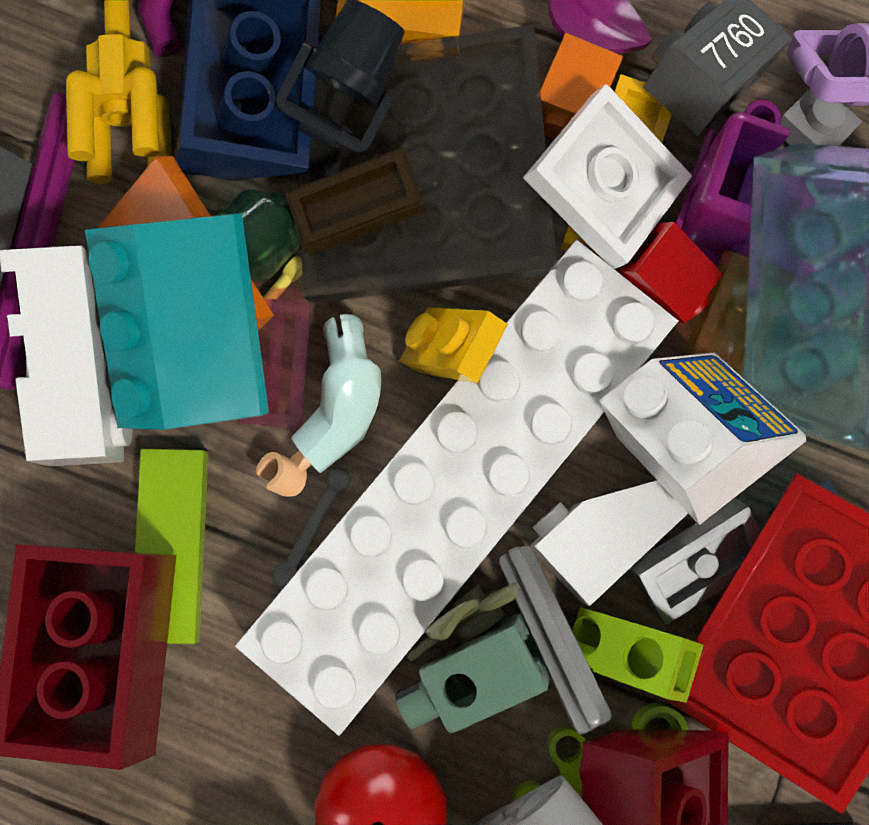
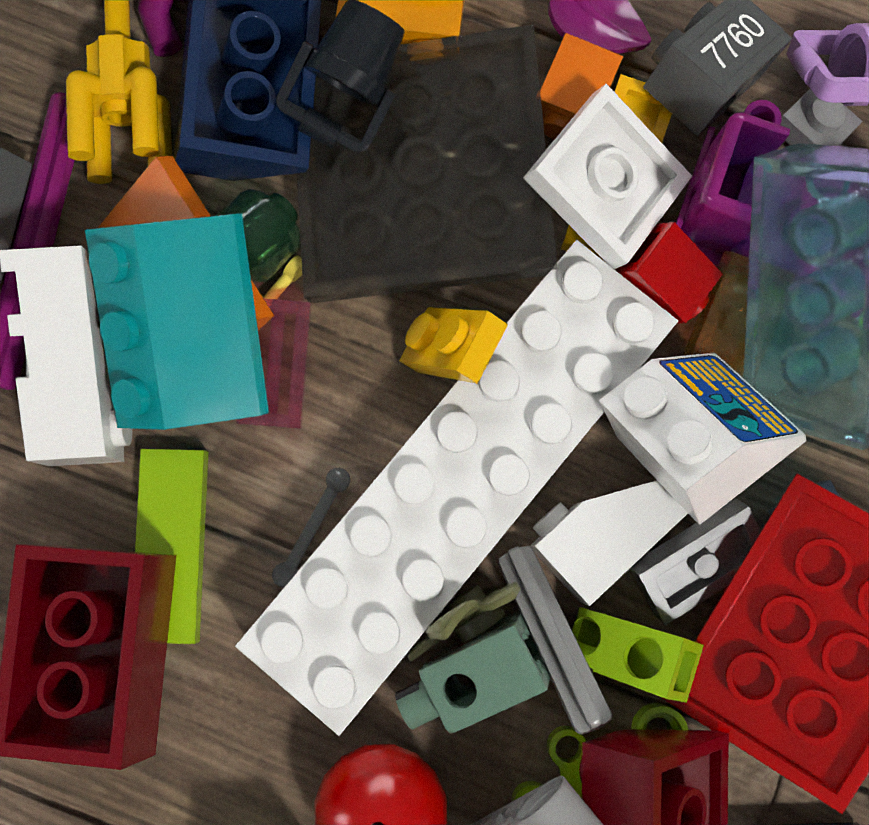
light aqua arm [256,314,381,497] -> none
dark brown tile [285,146,427,256] -> none

